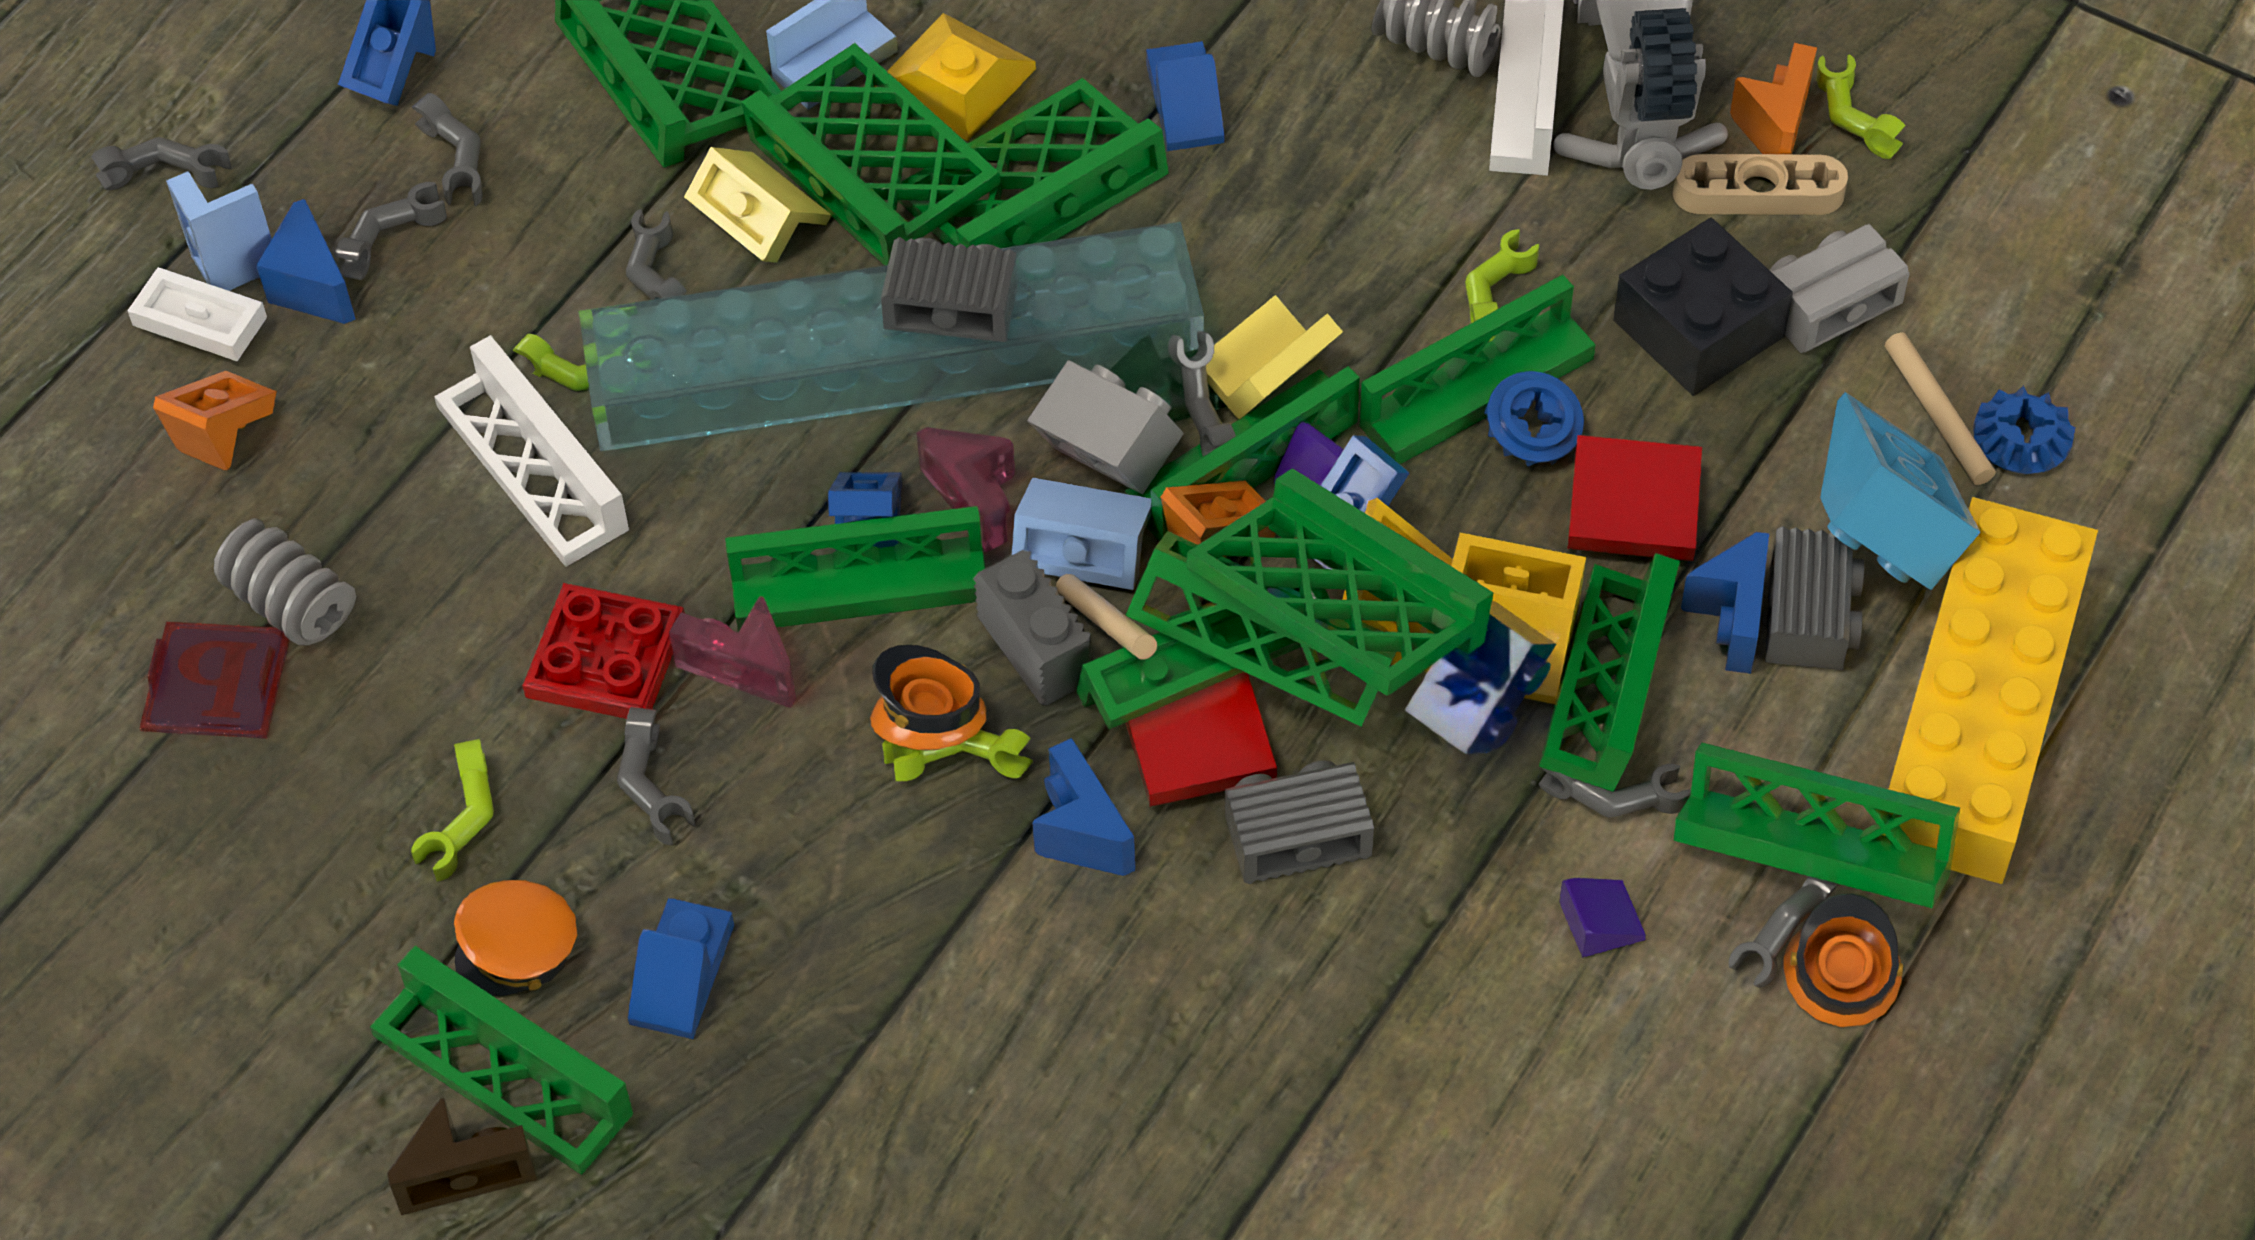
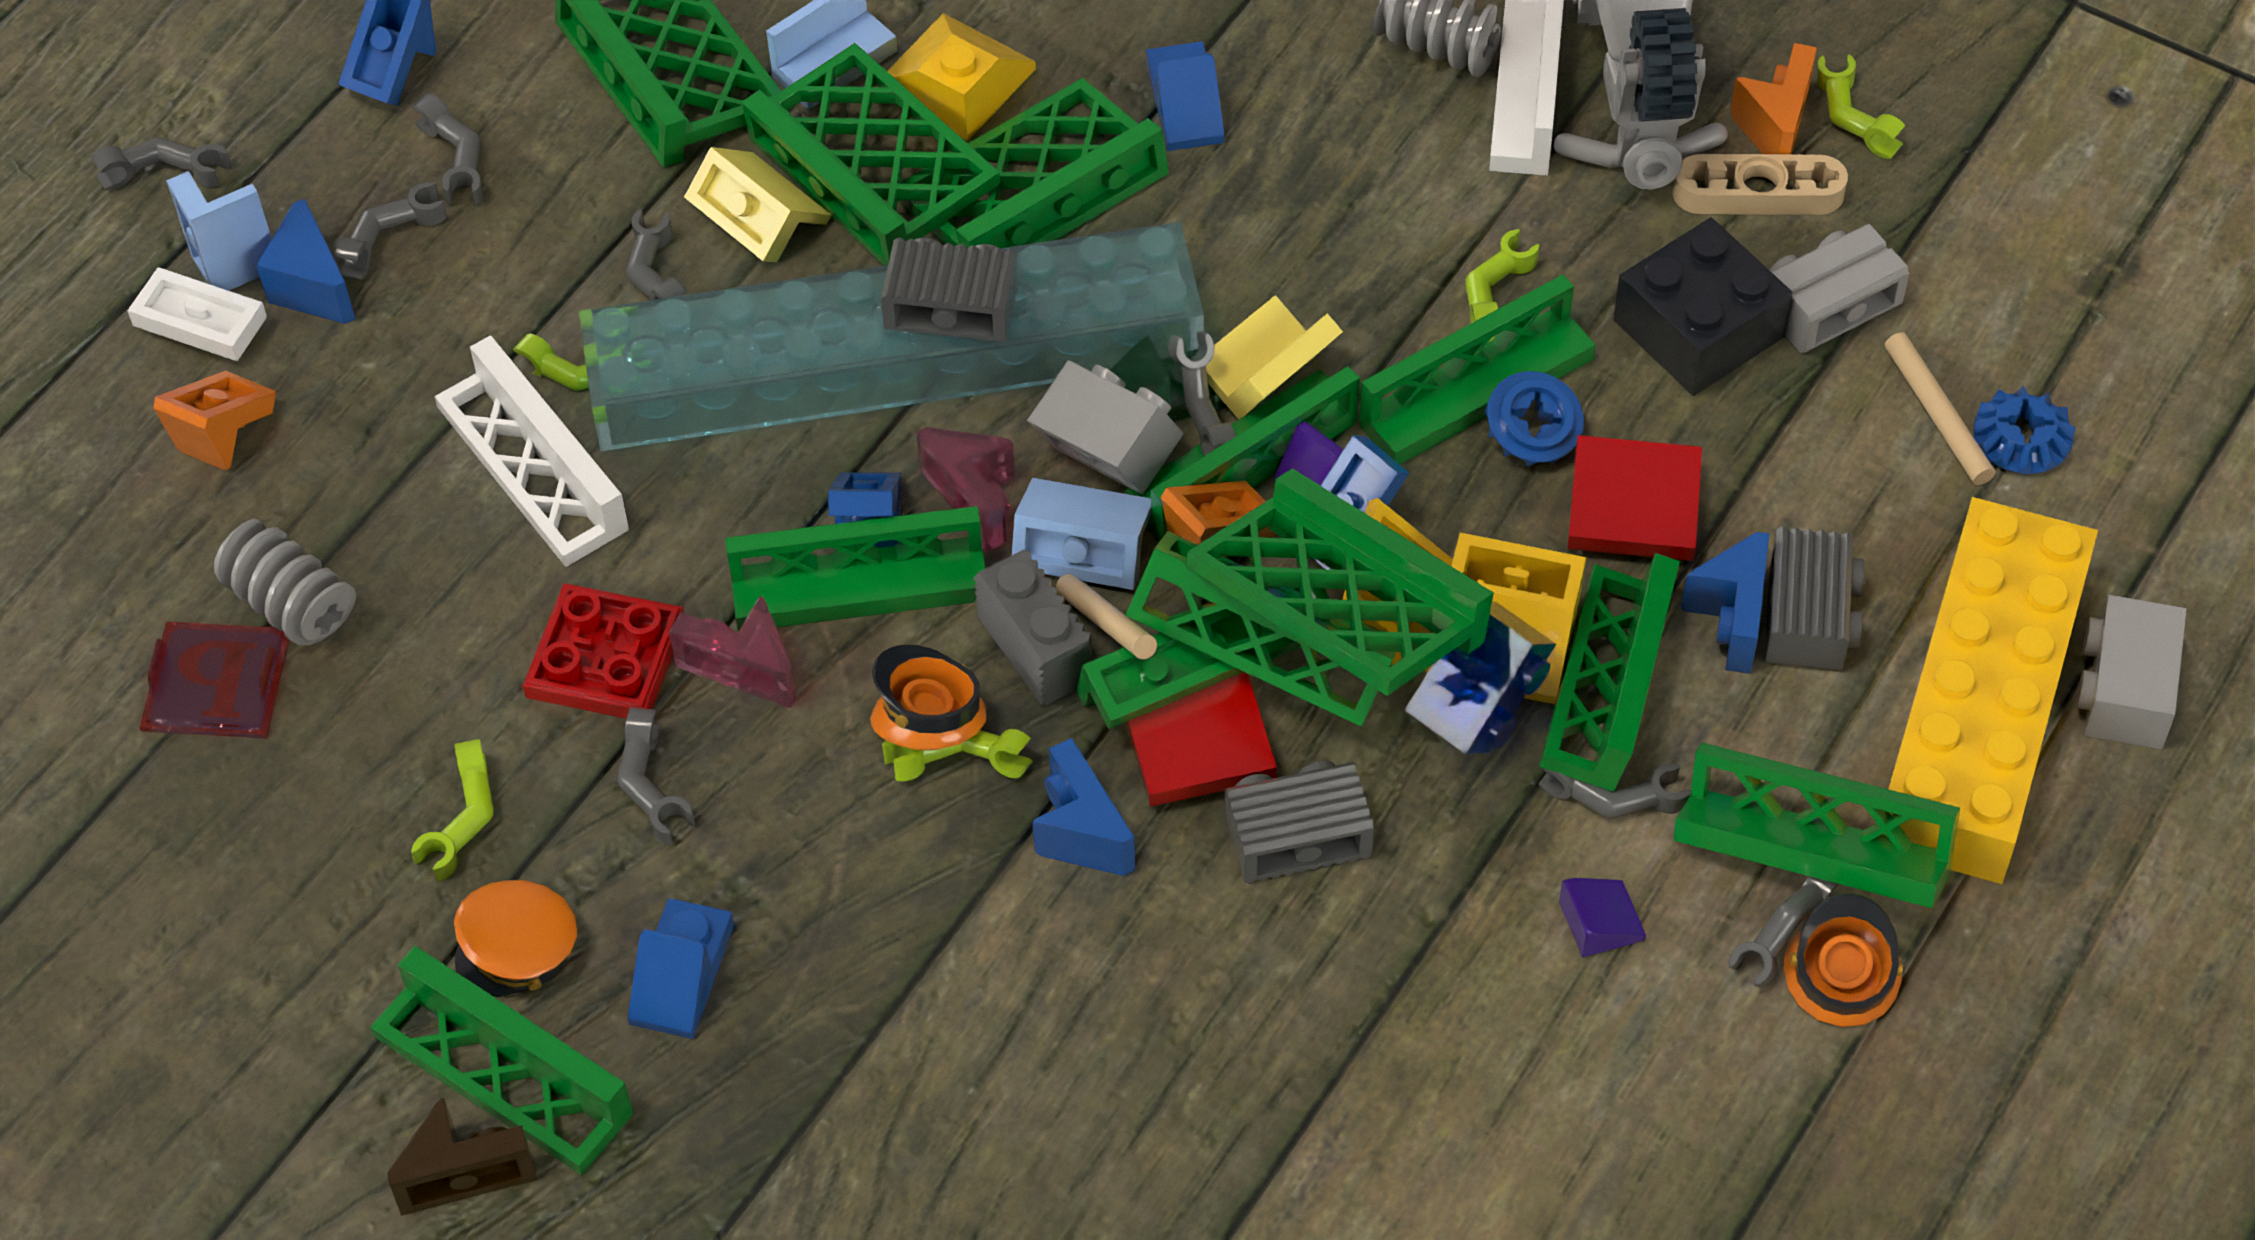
dark azure slope [1820,392,1981,590] -> none
none -> light grey brick [2076,594,2187,750]

